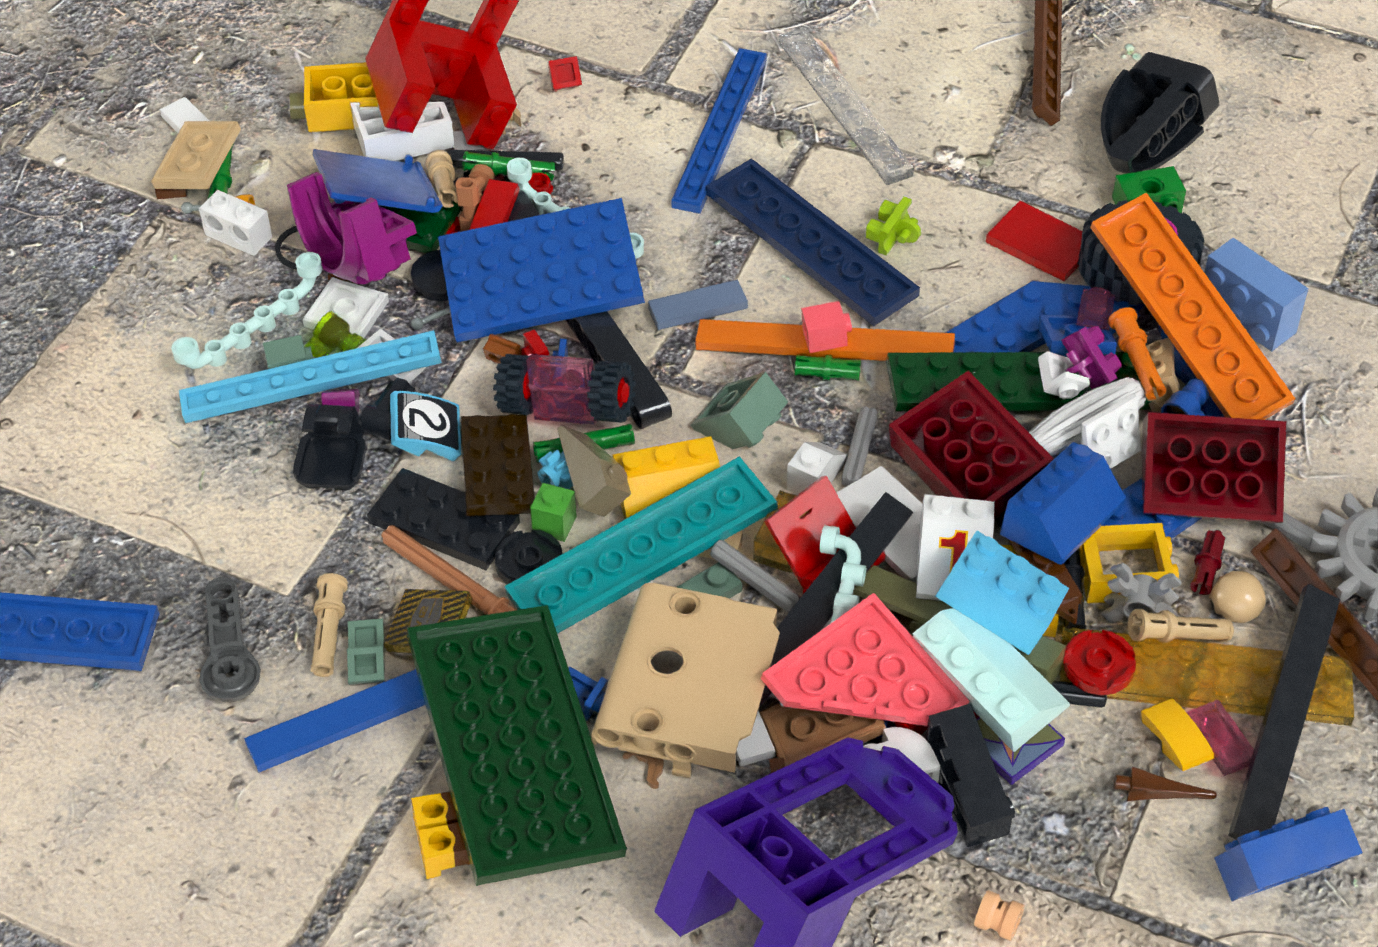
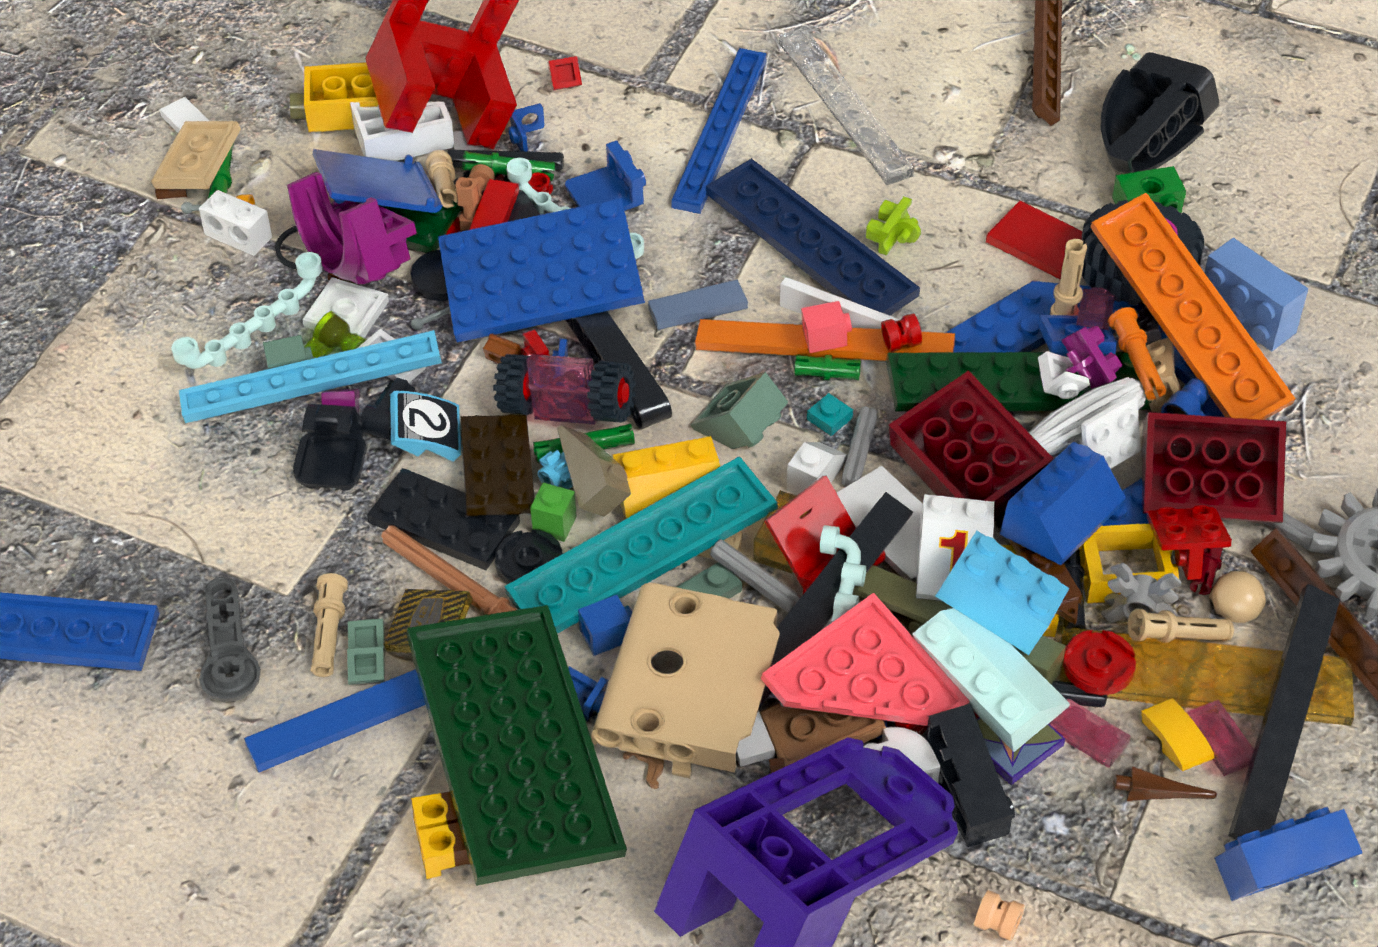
none -> blue bracket [508,103,545,151]
none -> blue bracket [565,140,646,210]
none -> blue brick [578,595,632,656]
none -> white tile [780,277,900,329]
none -> teal plate [807,393,853,436]
none -> red wheel [881,313,922,352]
none -> clear pink plate [1049,698,1131,768]
none -> tan pin [1050,239,1087,316]
none -> red bracket [1147,505,1232,580]

